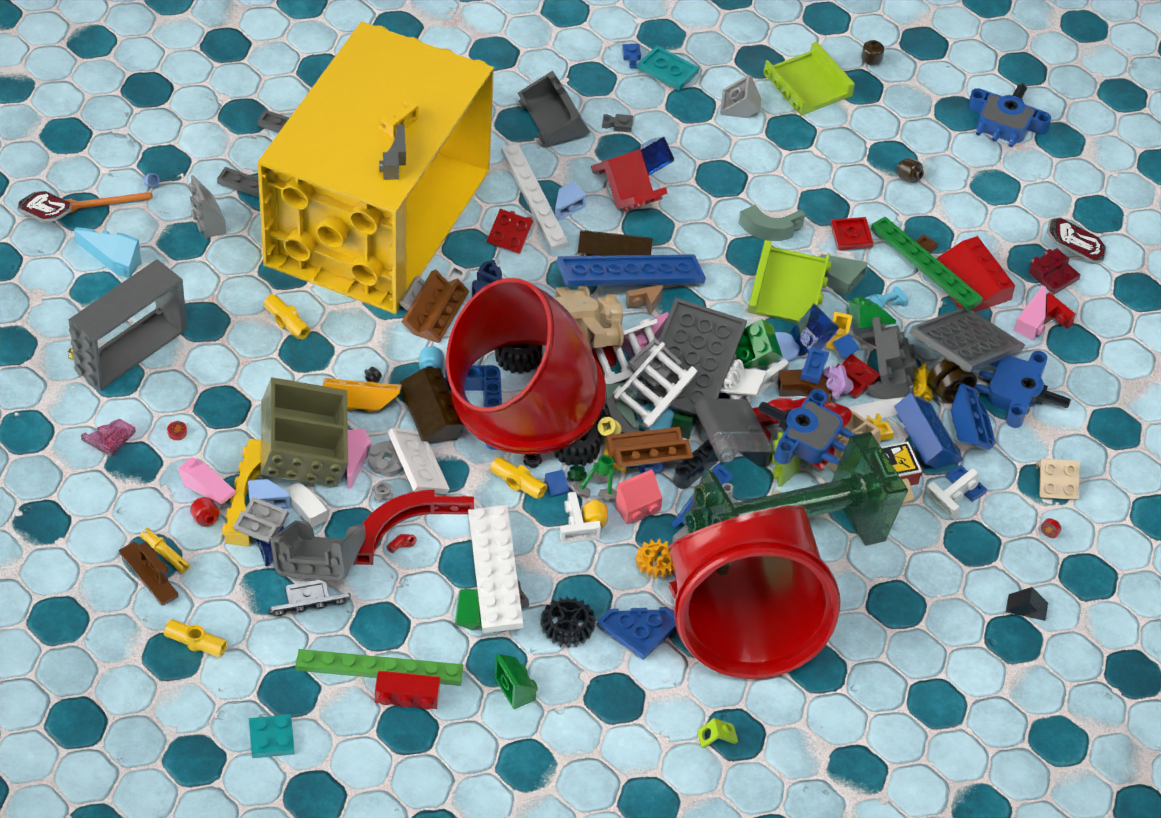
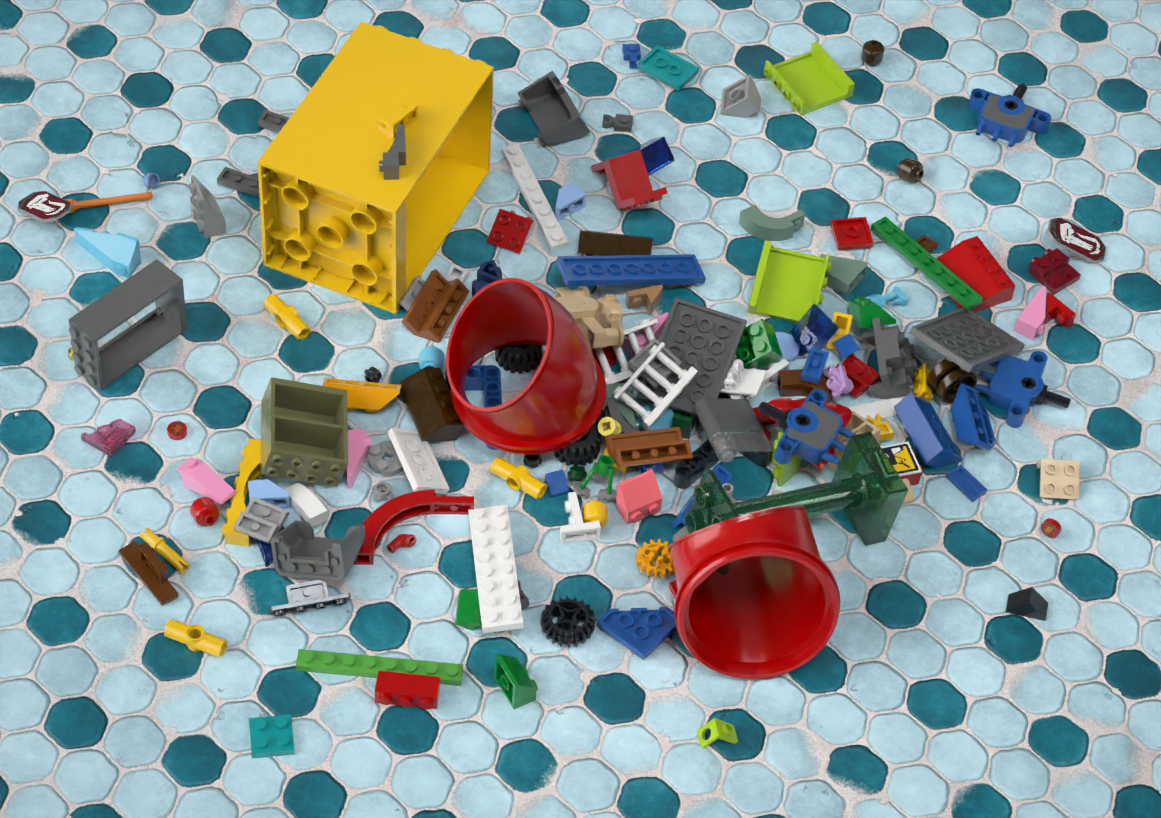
white bracket [927,468,979,520] -> none

